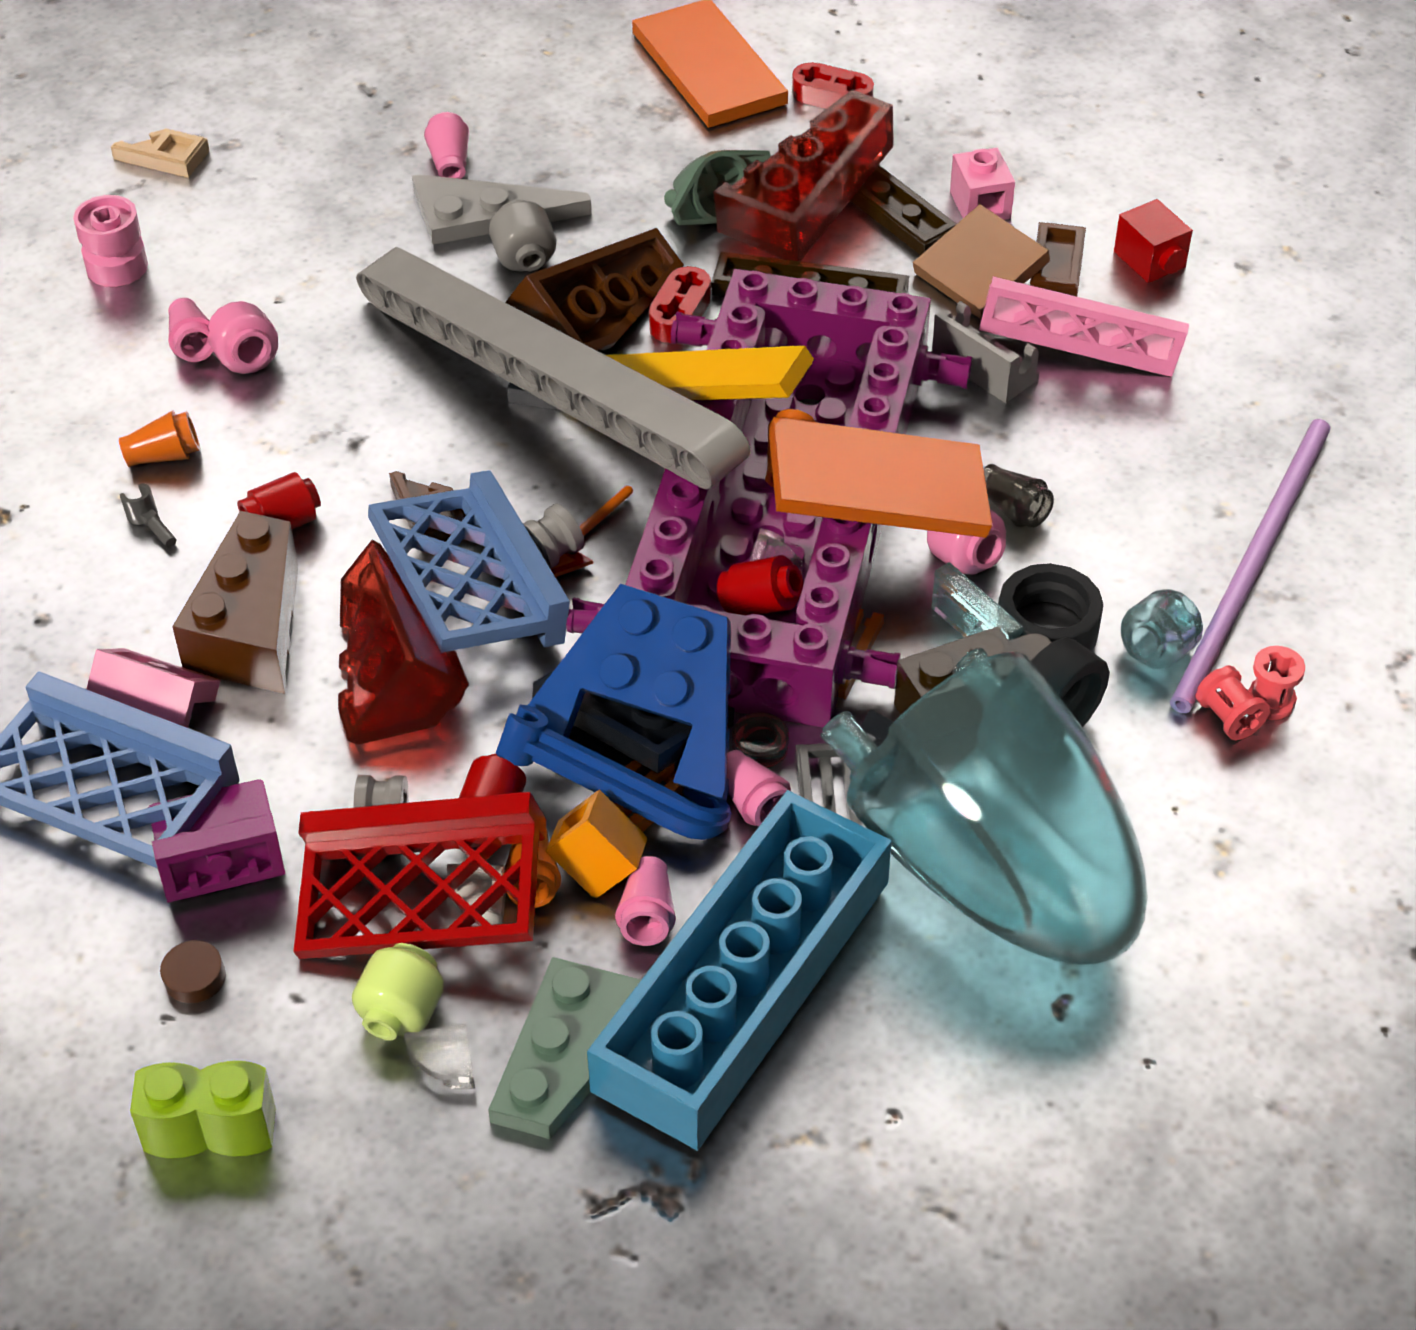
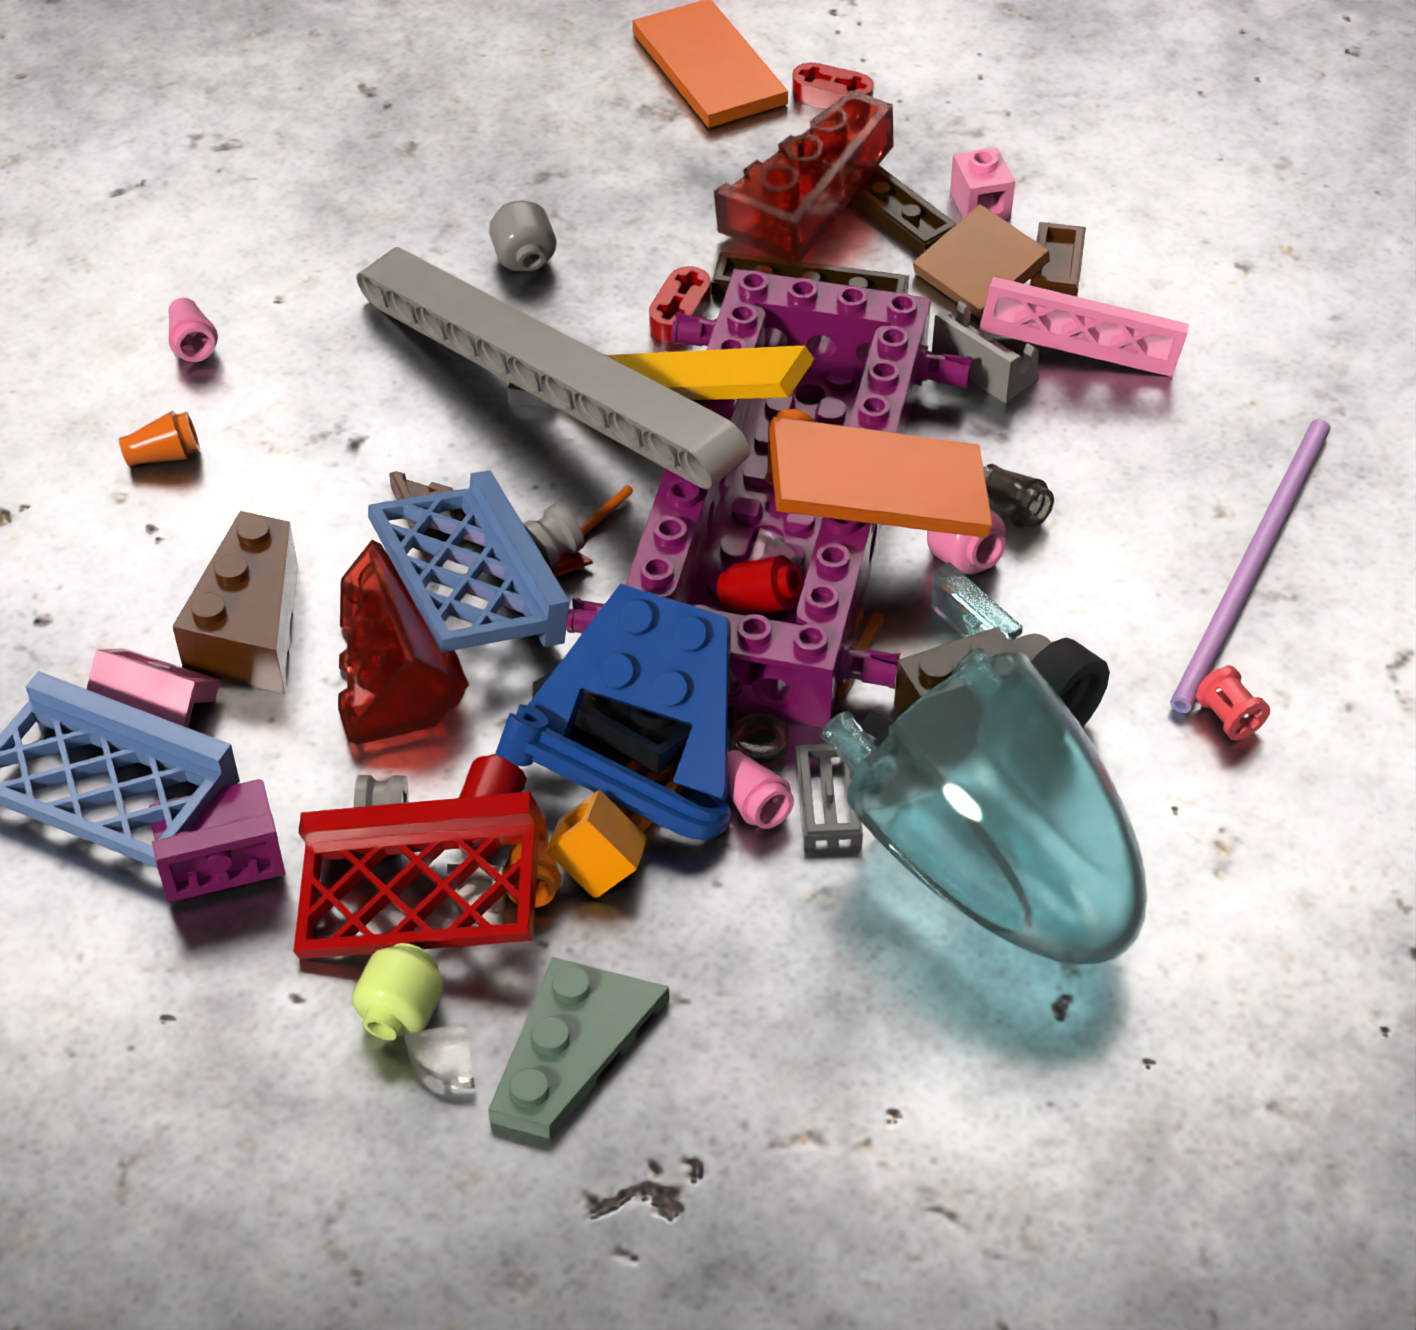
bright pink wheel [73,195,148,287] -> none
tan tile [111,129,210,178] -> none
dark grey hand [120,483,177,548] -> none
lime brick [130,1061,276,1158] -> none
reddish brown tile [160,940,226,1003] -> none
bright pink head [207,301,278,374] -> none
red brick [237,472,321,530] -> none
light grey wing [412,174,592,245] -> none
bright pink cone [424,112,469,179] -> none
reddish brown wedge [505,228,684,352] -> none
dark azure brick [587,790,892,1151] -> none
bright pink cone [615,856,676,946] -> none
sand green hat [664,150,774,225] -> none
black tyre [995,563,1104,651] -> none
red brick [1114,199,1193,283] -> none
clear light blue head [1120,589,1204,669] -> none
coral bush [1248,646,1306,720] -> none

